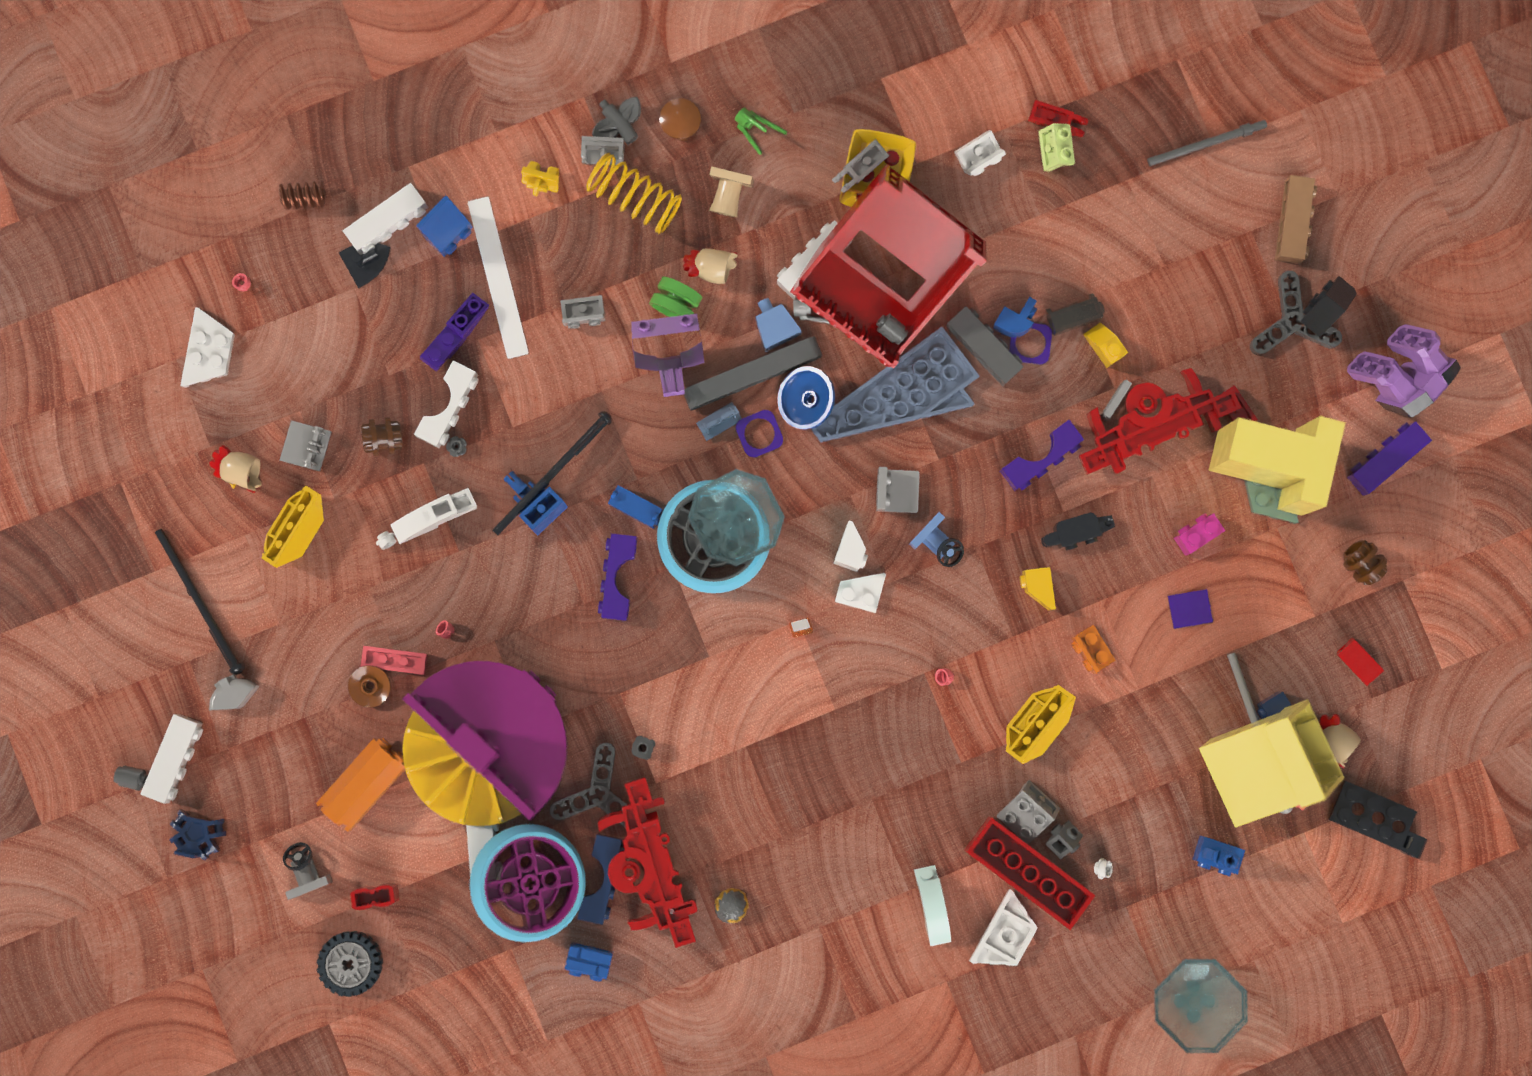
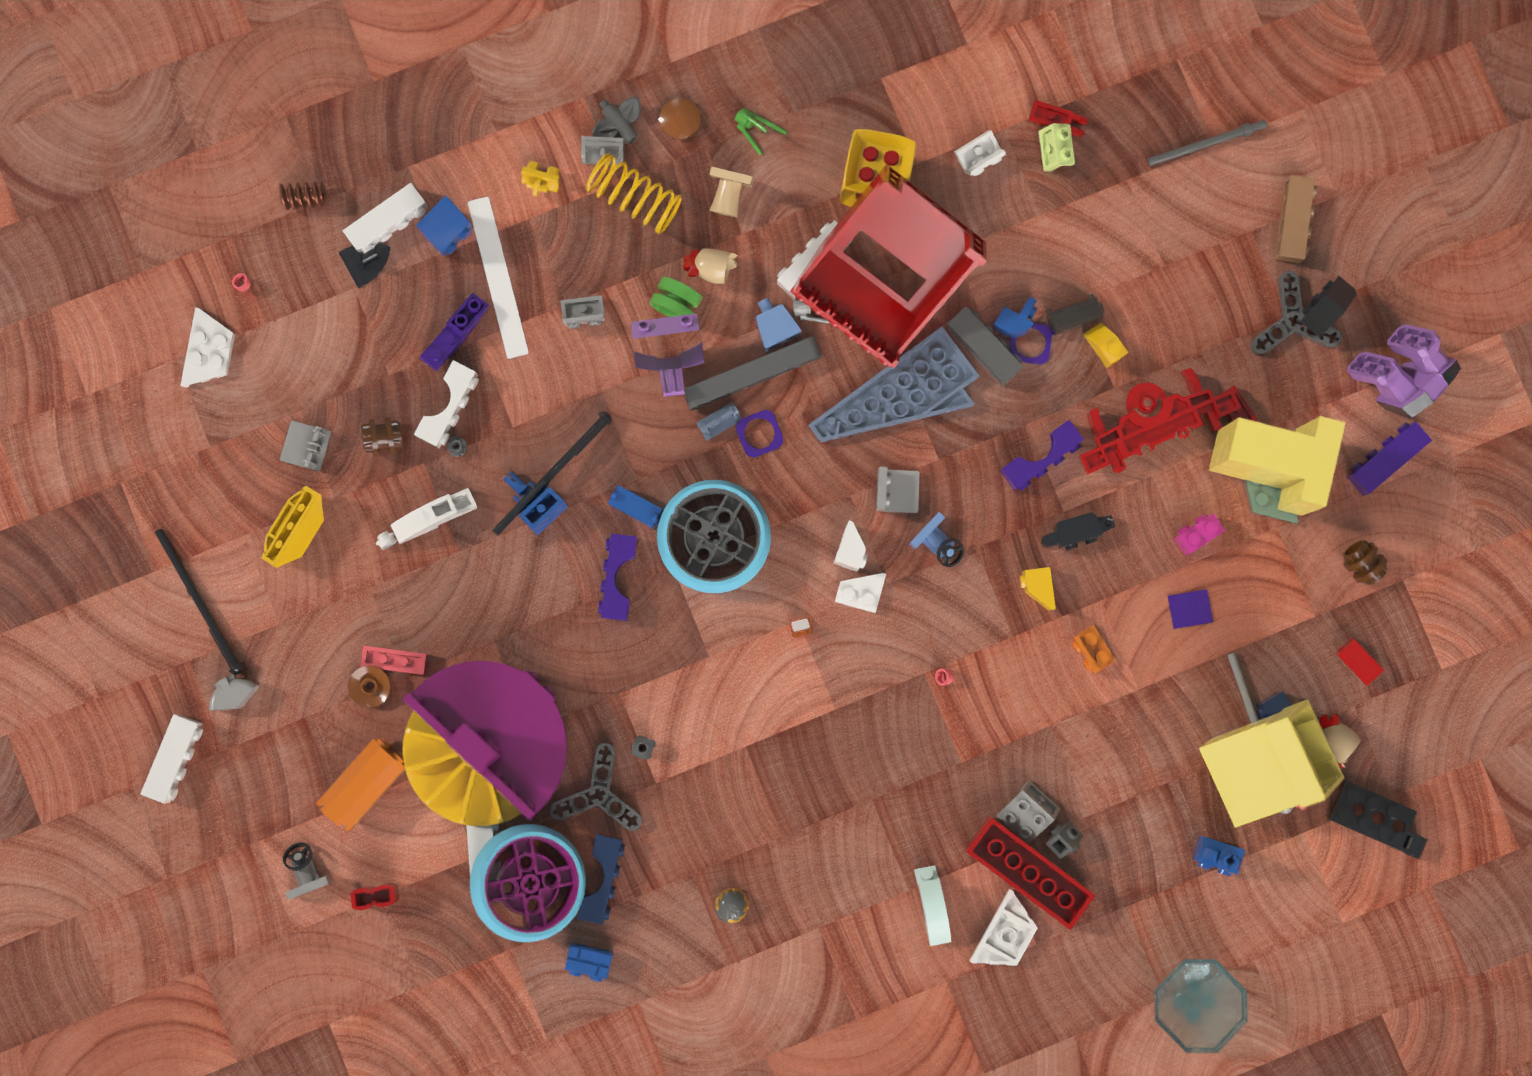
dark grey brick [113,765,148,791] -> none
dark blue piece [169,809,227,860] -> none
tan piece [209,445,262,493] -> none
wheel [316,931,383,997] -> none
coral hinge [436,620,455,639] -> none
red piece [598,777,697,948] -> none
clear light blue rock [688,469,785,566] -> none
blue dish [778,366,835,430] -> none
light grey hinge [832,139,889,194] -> none
dark grey brick [876,314,908,344] -> none
yellow wedge [1006,685,1076,764] -> none
white plate [1094,858,1113,879] -> none
light grey tile [1100,380,1132,421] -> none

